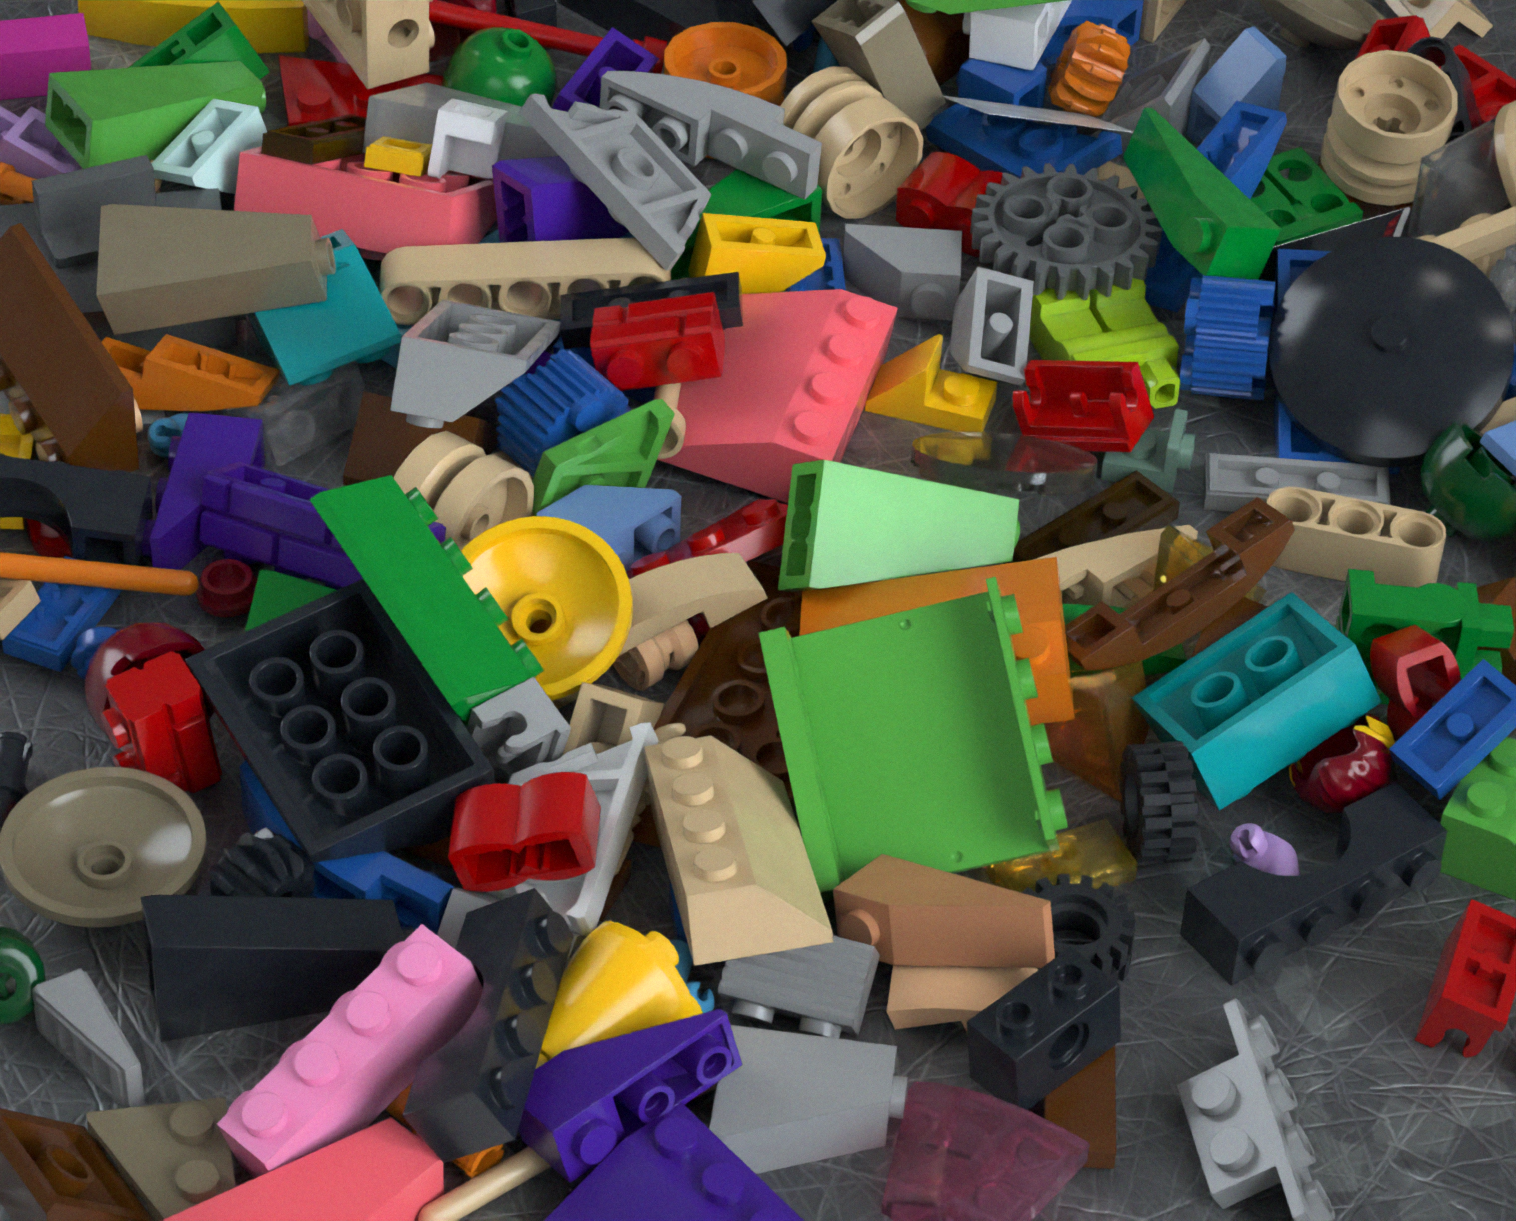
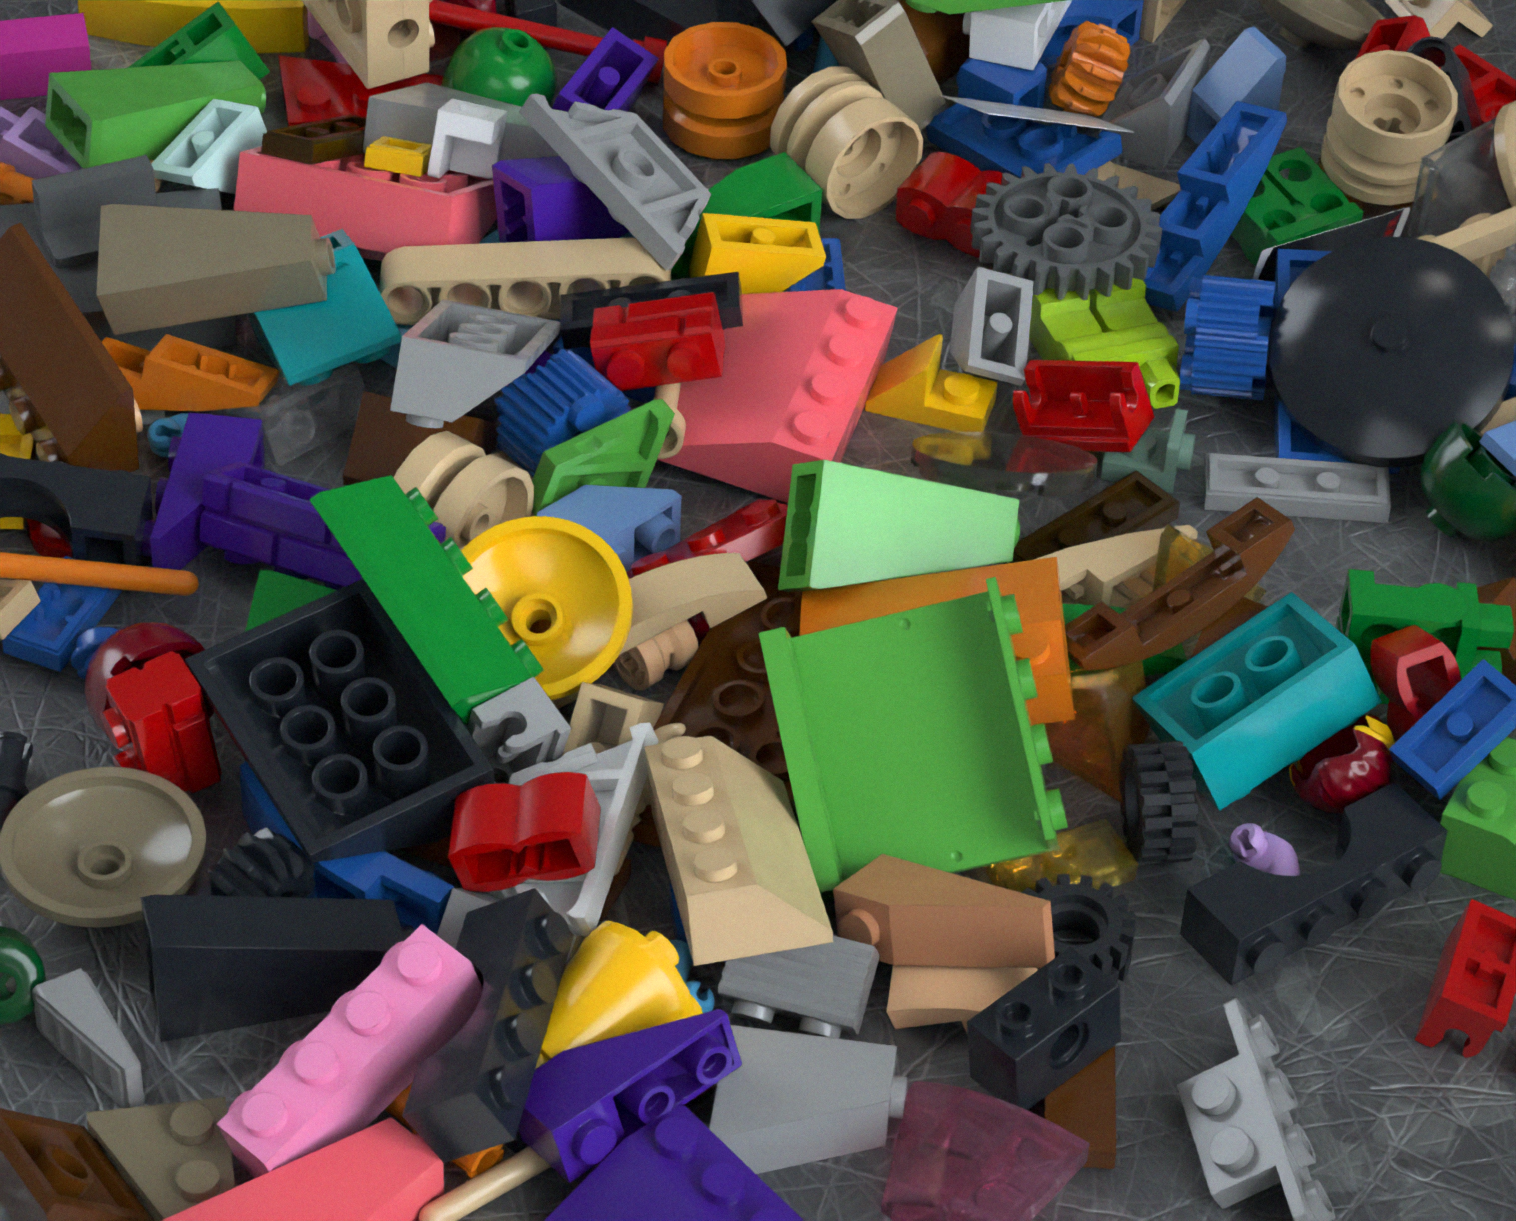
dark red plate [195,559,257,617] -> none
light grey slope [600,71,822,200] -> none
light grey slope [843,224,962,321] -> none
green slope [1123,107,1282,280] -> none
tan beam [1266,486,1446,588] -> none

